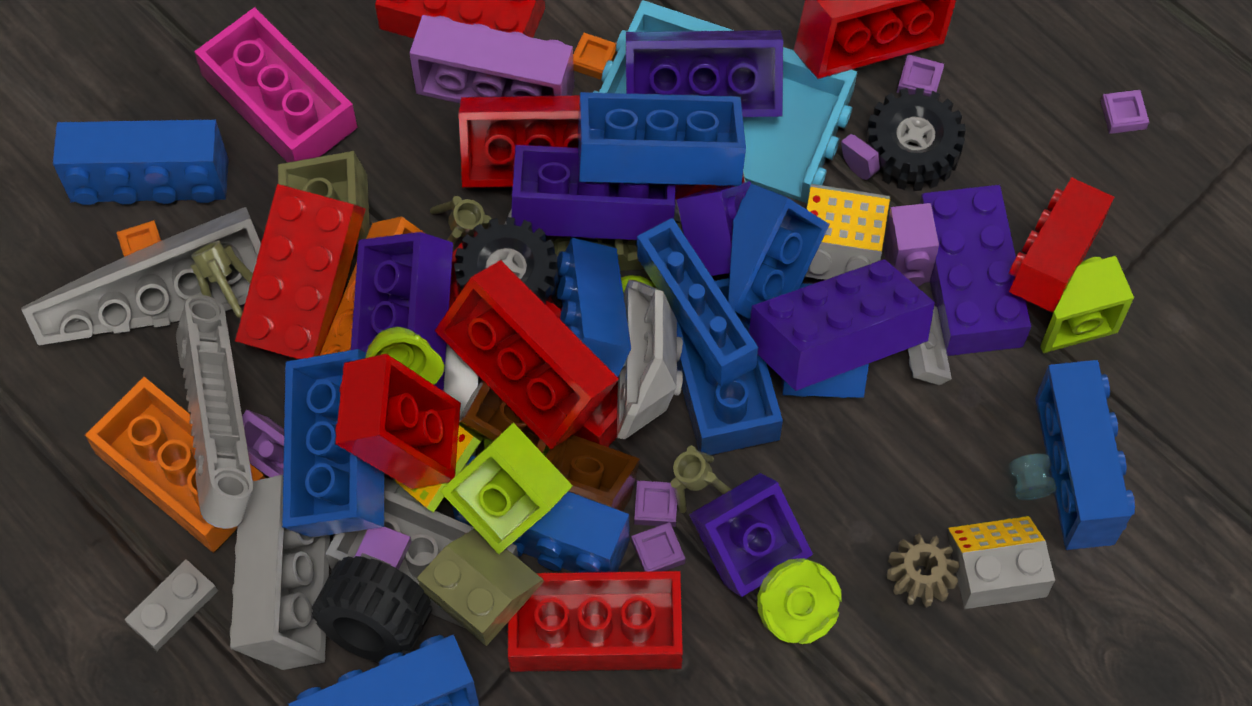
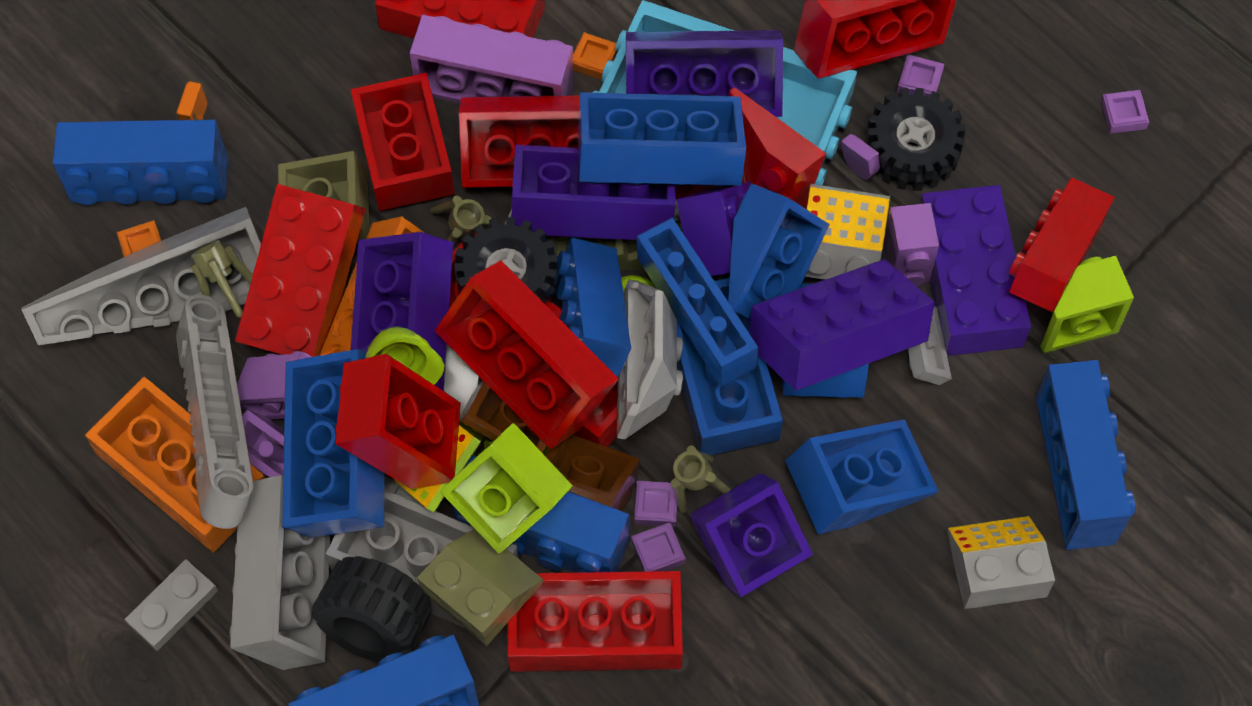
dark pink brick [194,7,358,162] -> none
medium lavender tile [354,527,412,570] -> none
lime tile [757,558,842,644] -> none
dark tan gear [887,533,960,608] -> none
clear light blue wheel [1009,453,1057,500] -> none
none -> orange tile [176,81,208,120]
none -> medium lavender brick [237,351,312,419]
none -> red brick [350,73,455,211]
none -> red slope [728,87,827,208]
none -> blue slope [785,419,939,534]

